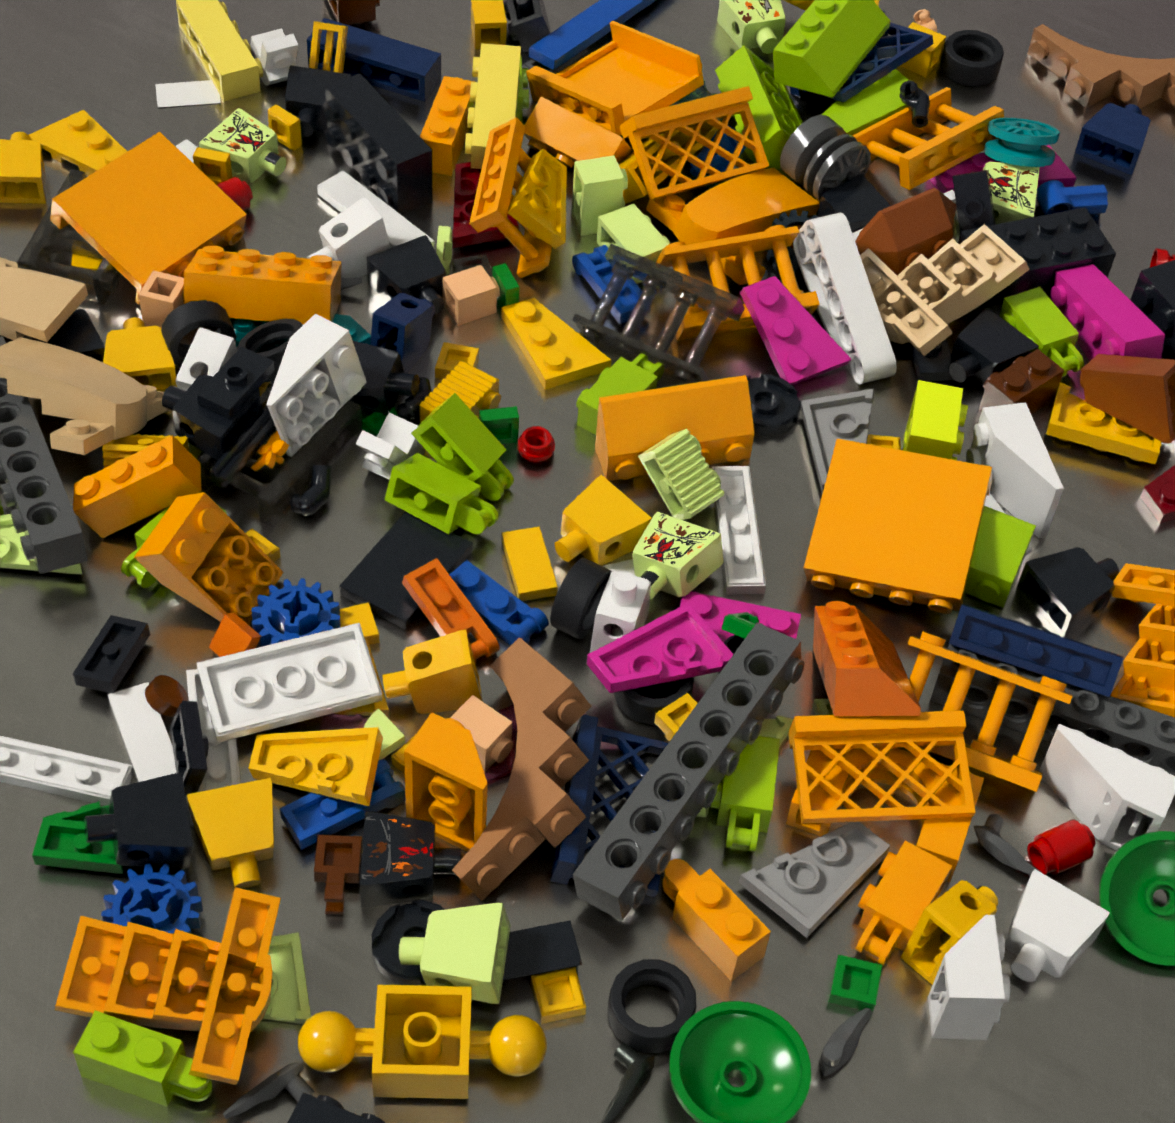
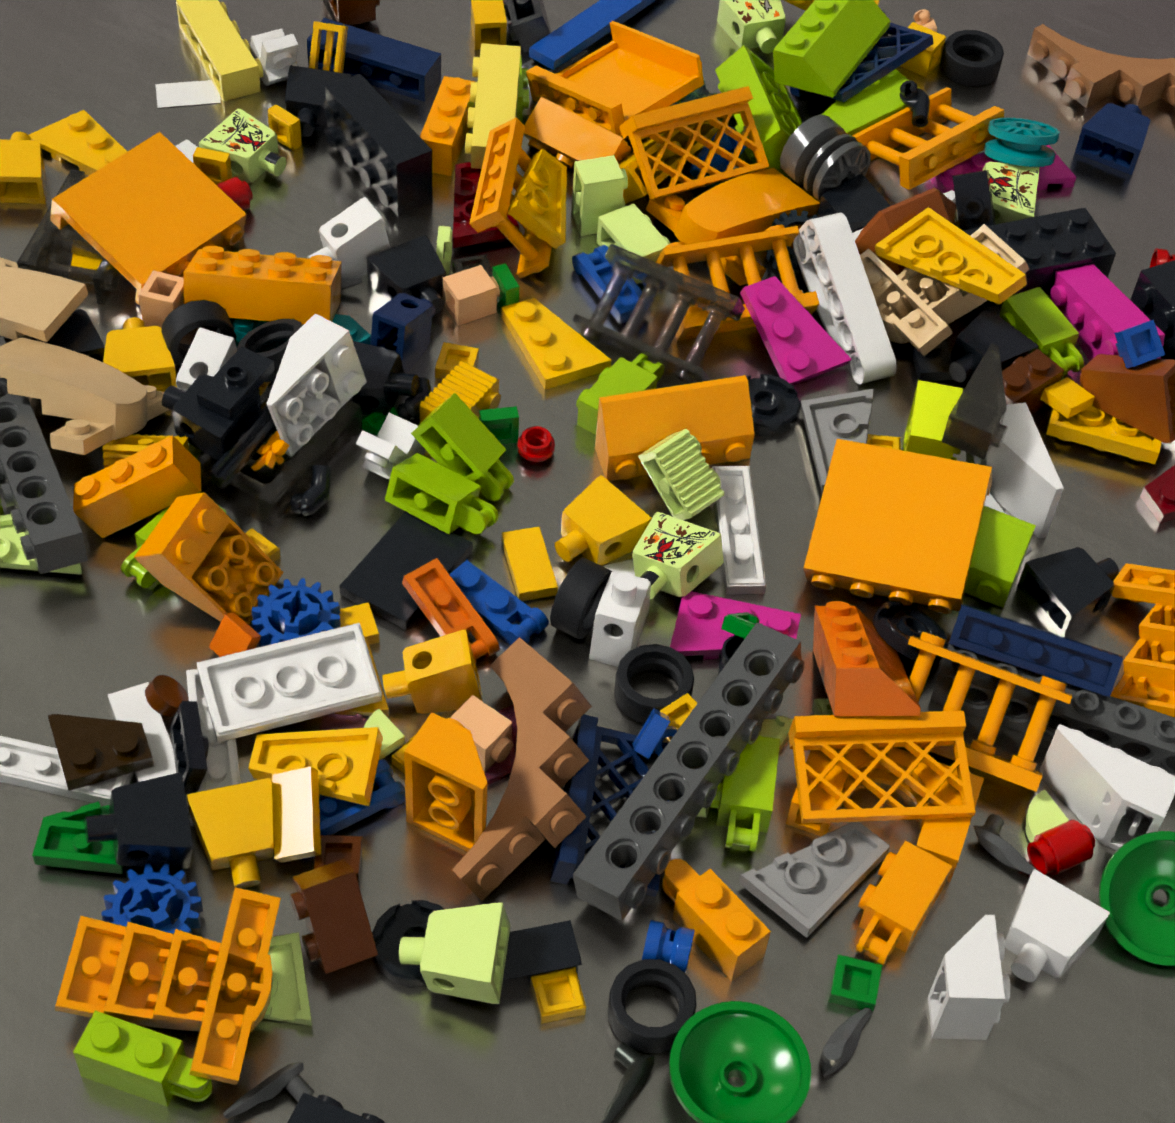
black plate [72,615,151,694] -> none
yellow brick [298,985,547,1099] -> none
white tile [317,170,434,248] -> none
black torso [360,811,461,907] -> none
dark pink wing [587,602,733,693] -> none
yellow torso [901,880,998,985] -> none
blue piece [1036,180,1108,215] -> none
none -> dark brown wing [48,714,154,791]
none -> tile [272,766,321,863]
none -> reddish brown brick [290,859,378,974]
none -> blue tile [633,708,679,759]
none -> blue wheel [642,920,695,974]
none -> black tile [873,601,949,664]
none -> yellow wing [875,207,1027,305]
none -> clear smoke slope [942,343,1008,460]
none -> yellowish green tile [1025,789,1069,843]
none -> yellow tile [1041,377,1095,418]
none -> blue tile [1114,320,1165,368]

